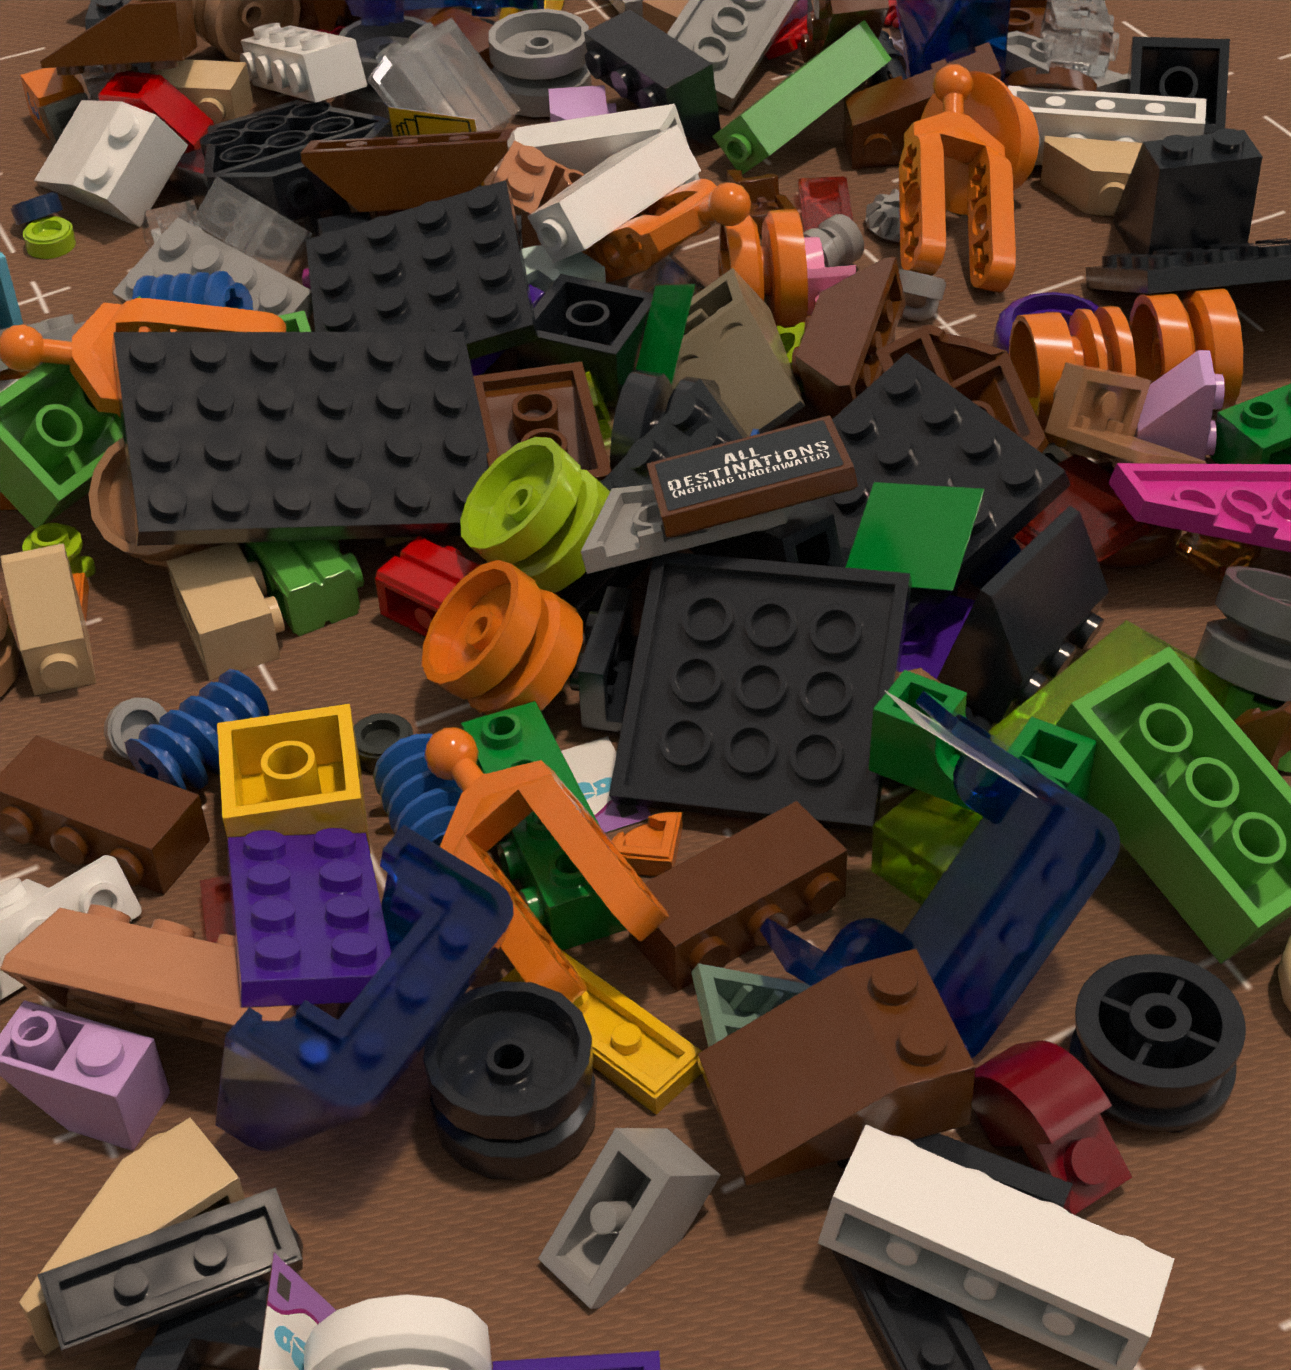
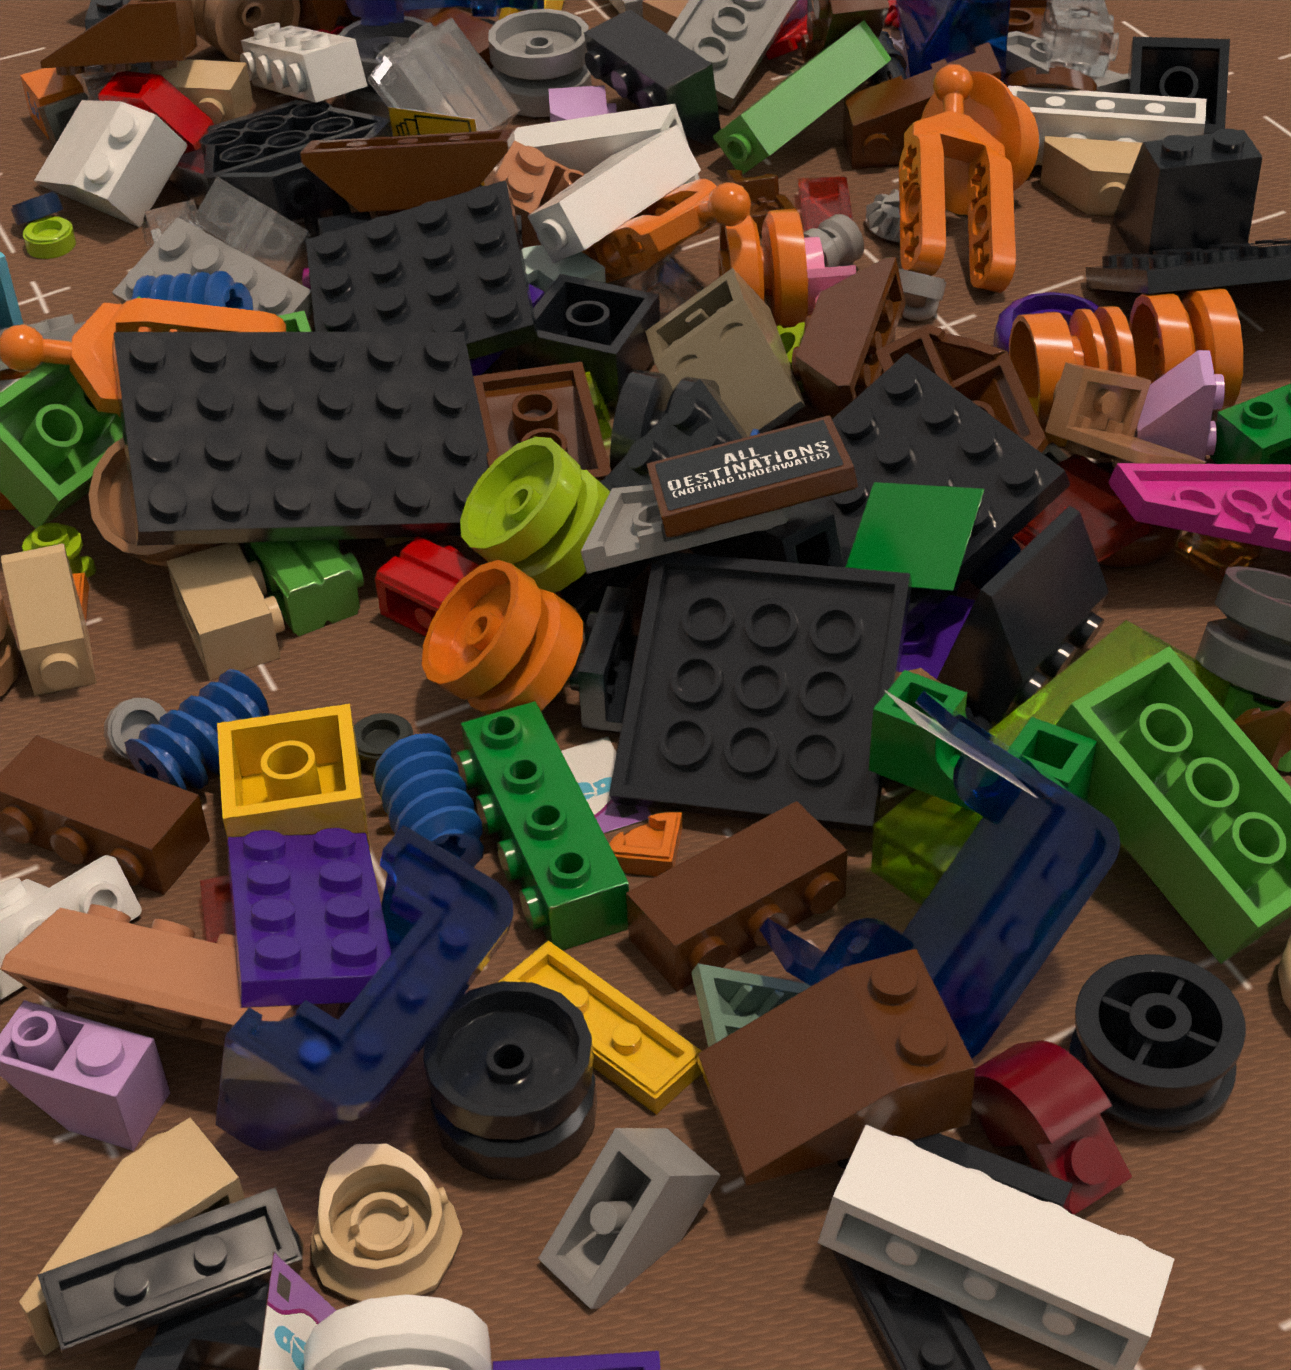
orange piece [424,727,669,1003] -> none
green sticker [636,284,695,385] -> none
none -> tan hat [311,1144,462,1303]

